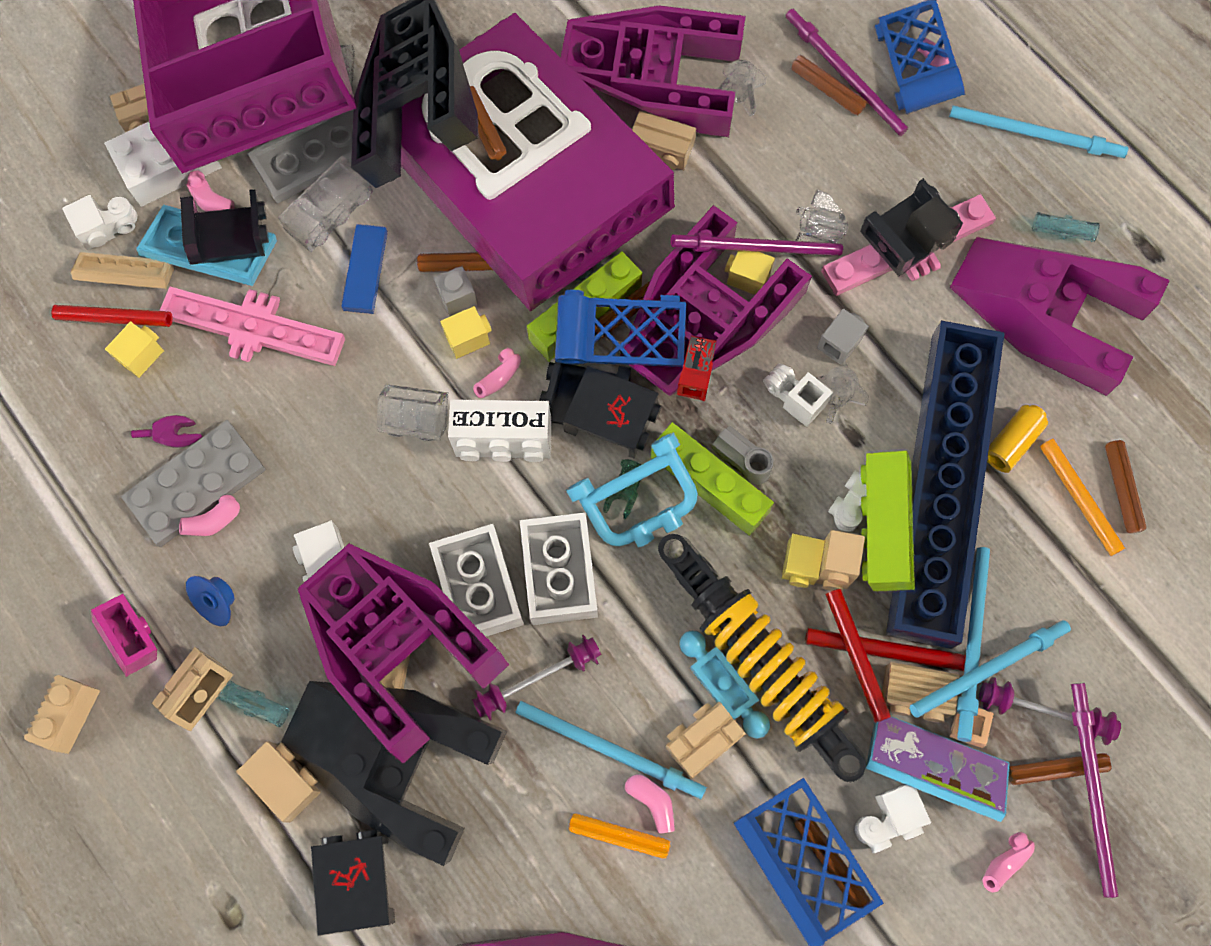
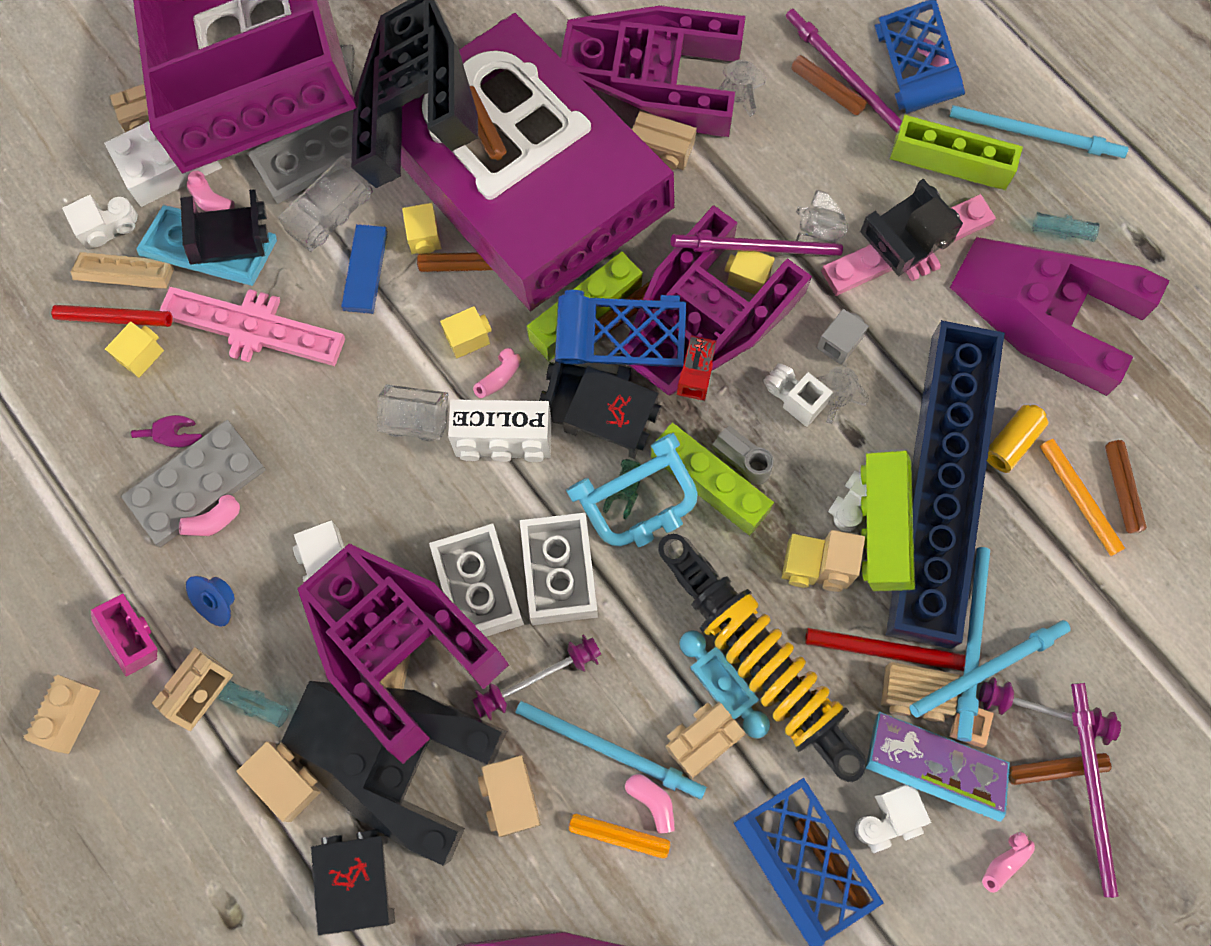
light grey brick [434,266,478,317] -> none
red piece [825,589,891,723] -> none
none -> light yellow brick [402,203,441,254]
none -> tan brick [478,755,541,837]
none -> lime brick [890,115,1023,191]

